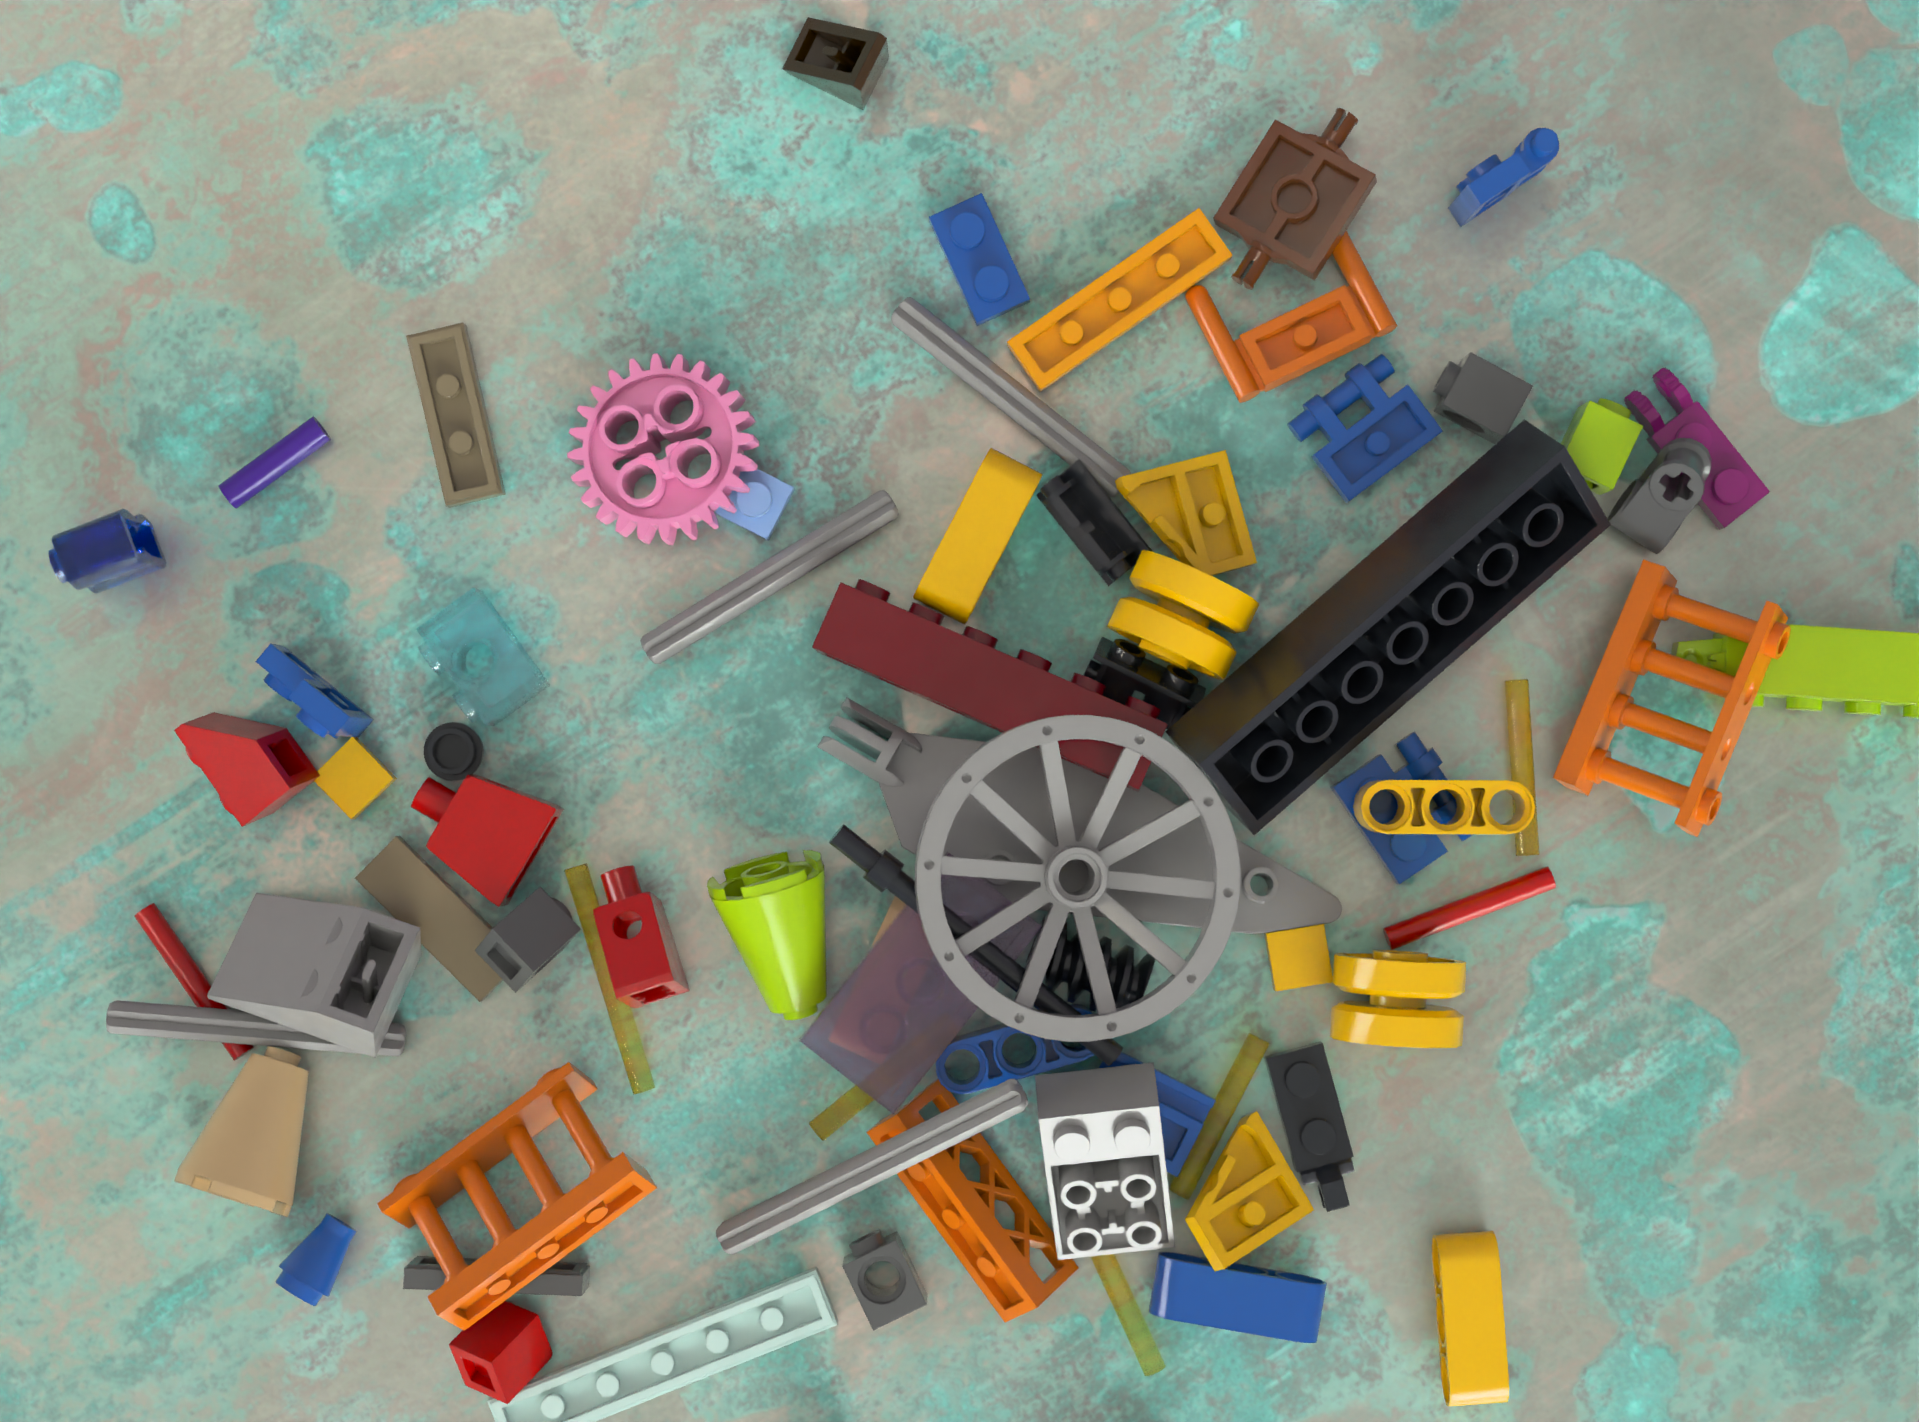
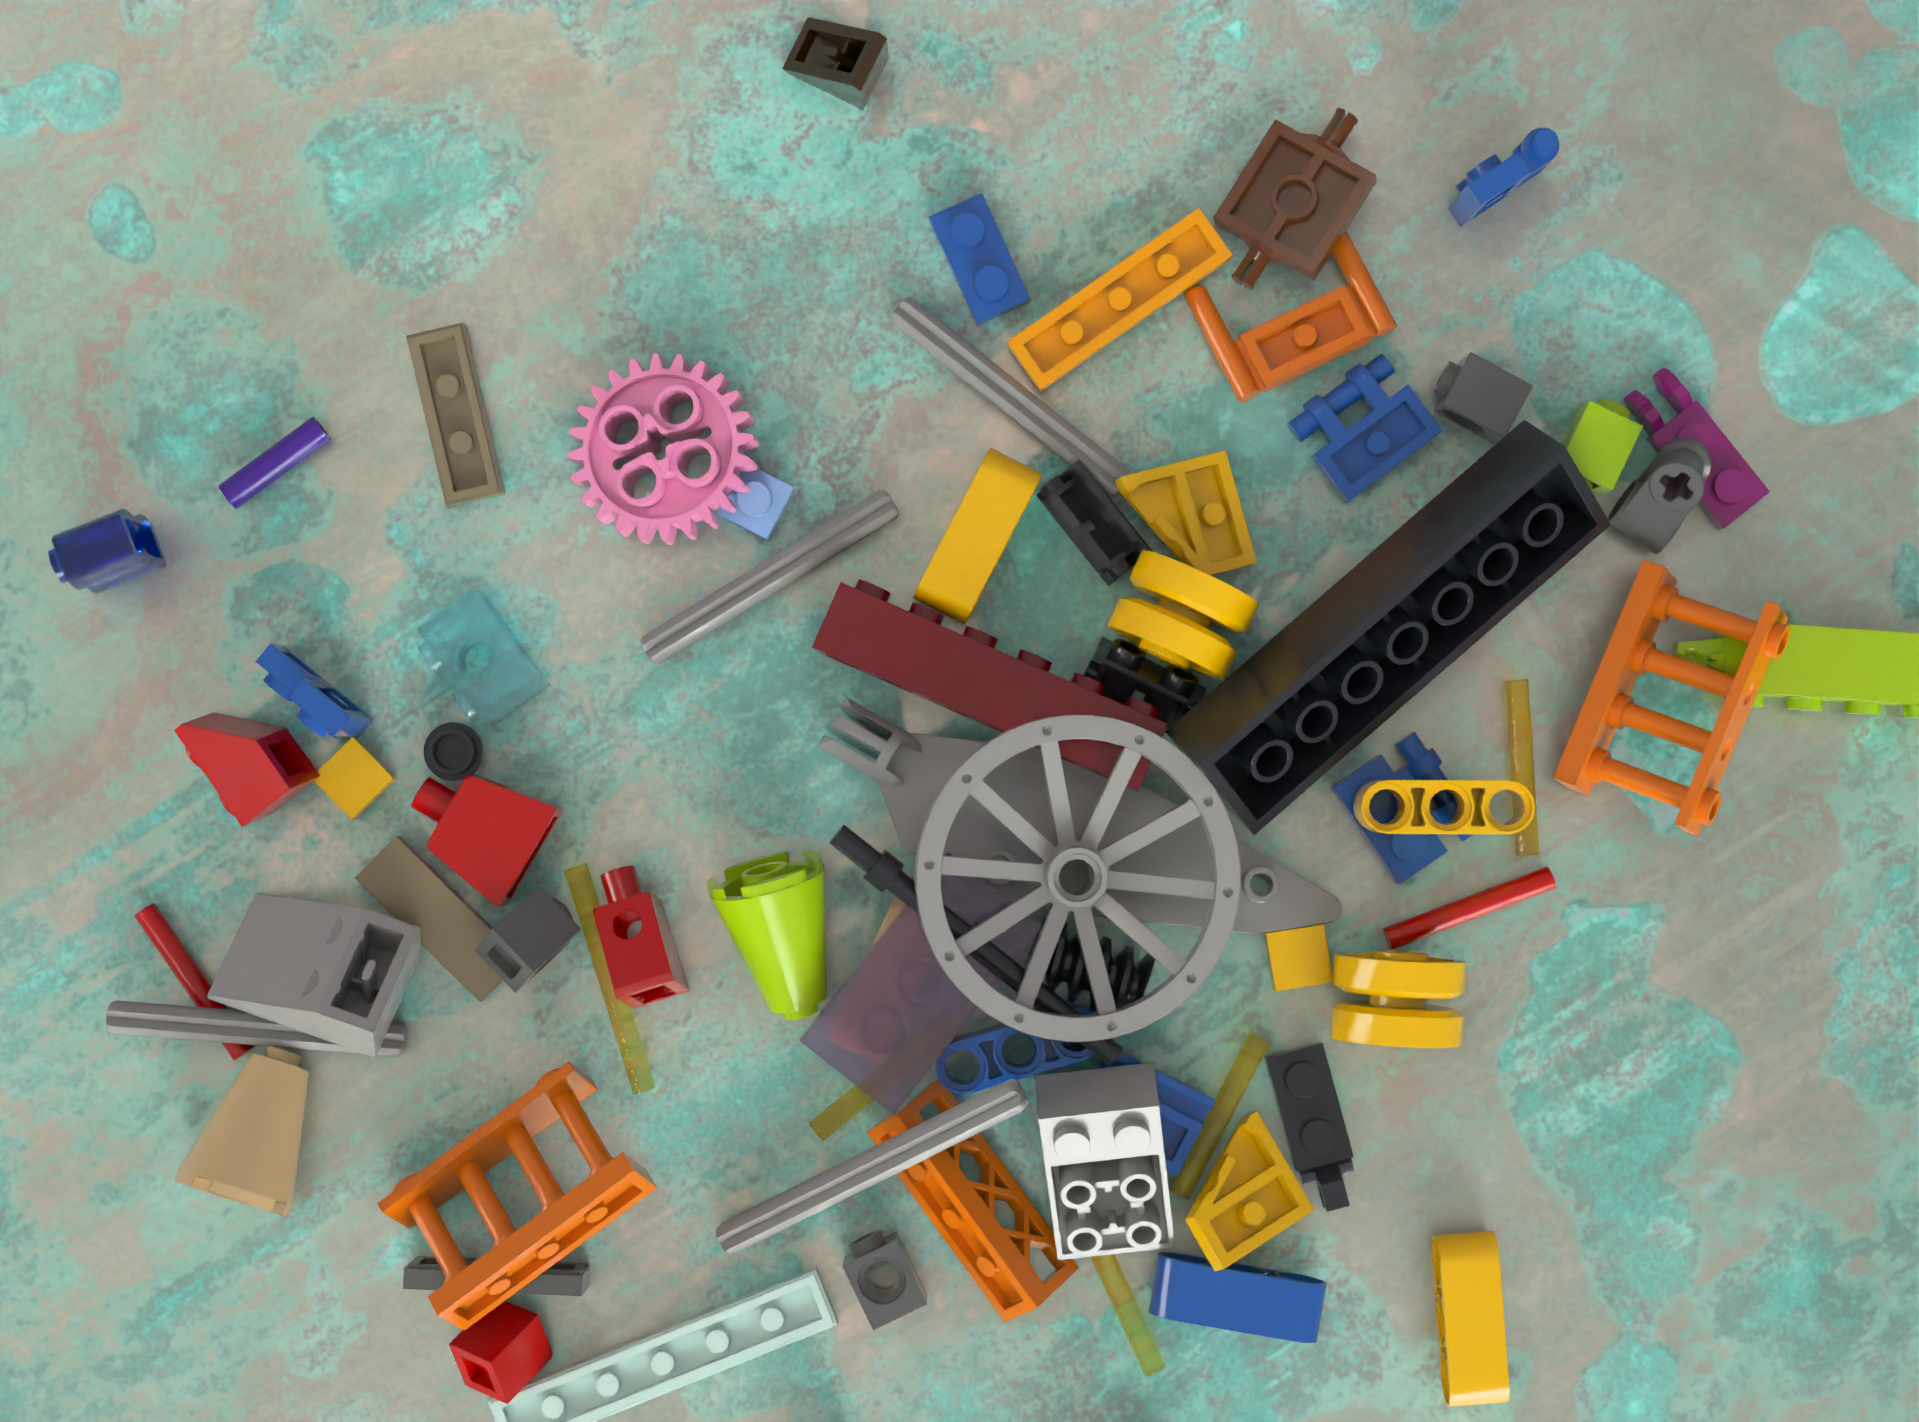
blue cone [275,1213,357,1306] -> none

